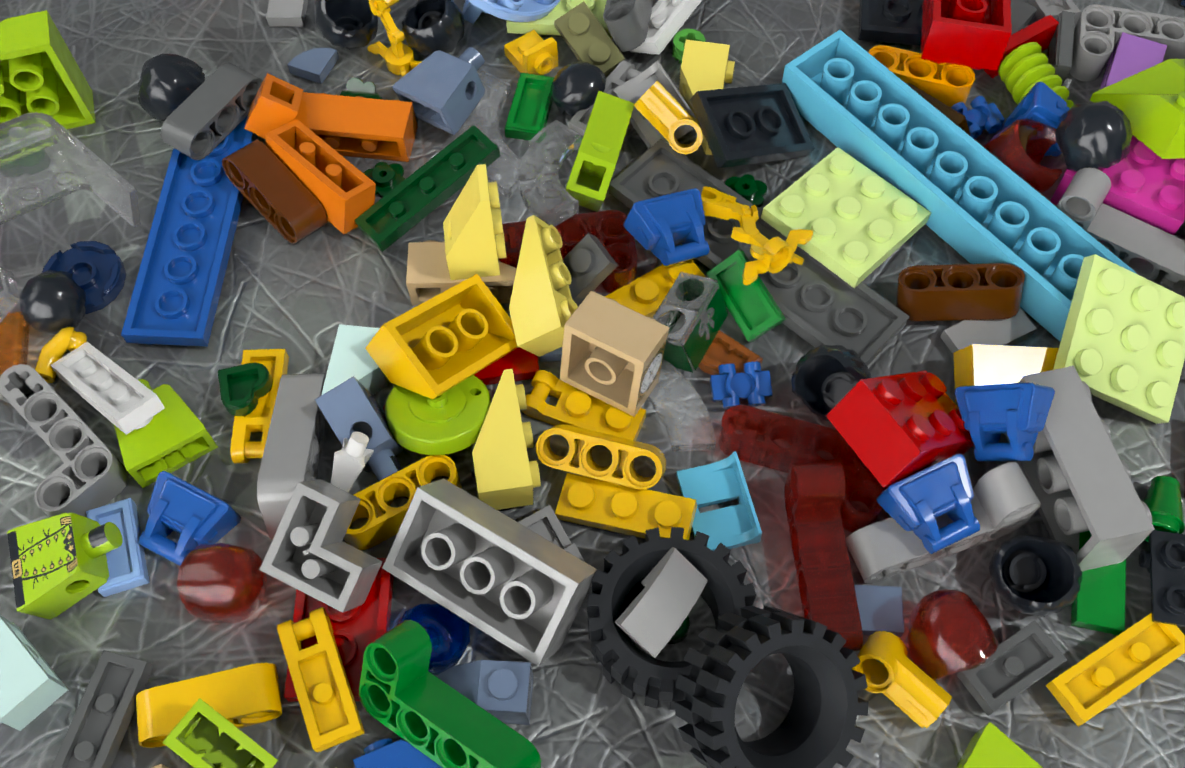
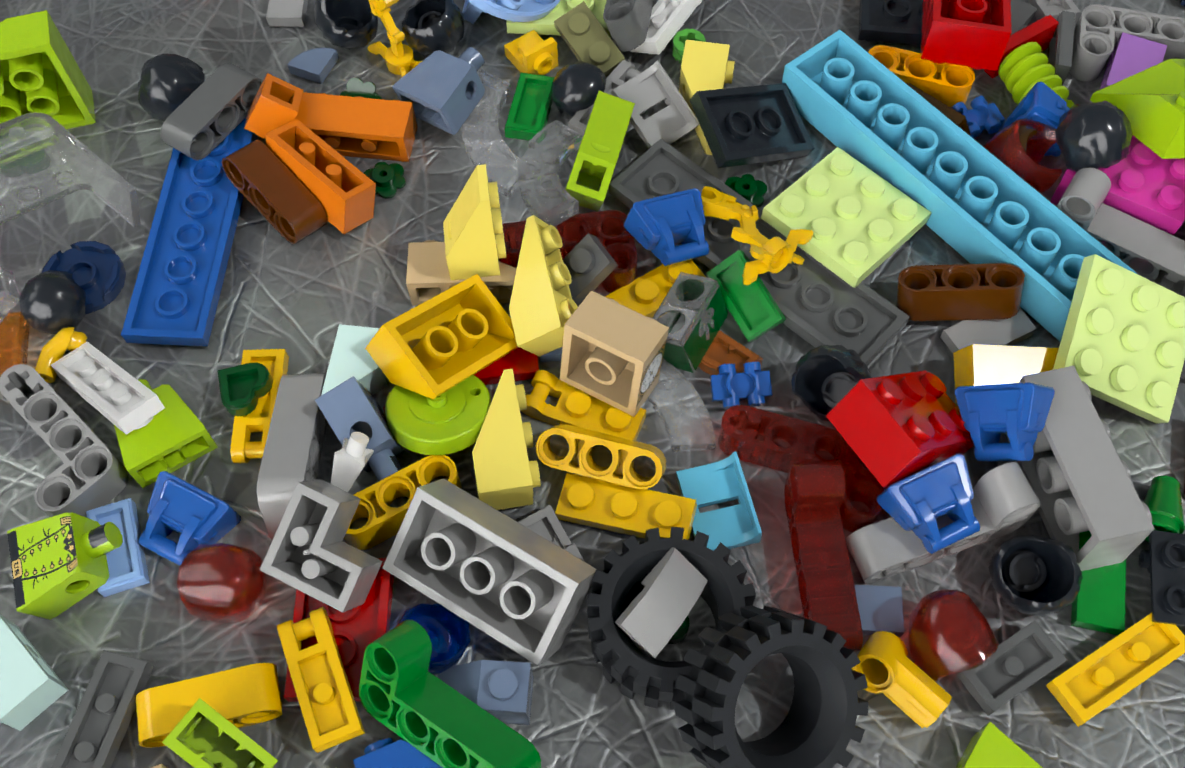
dark green plate [354,125,501,252] -> none
yellow piece [633,80,703,155] -> none

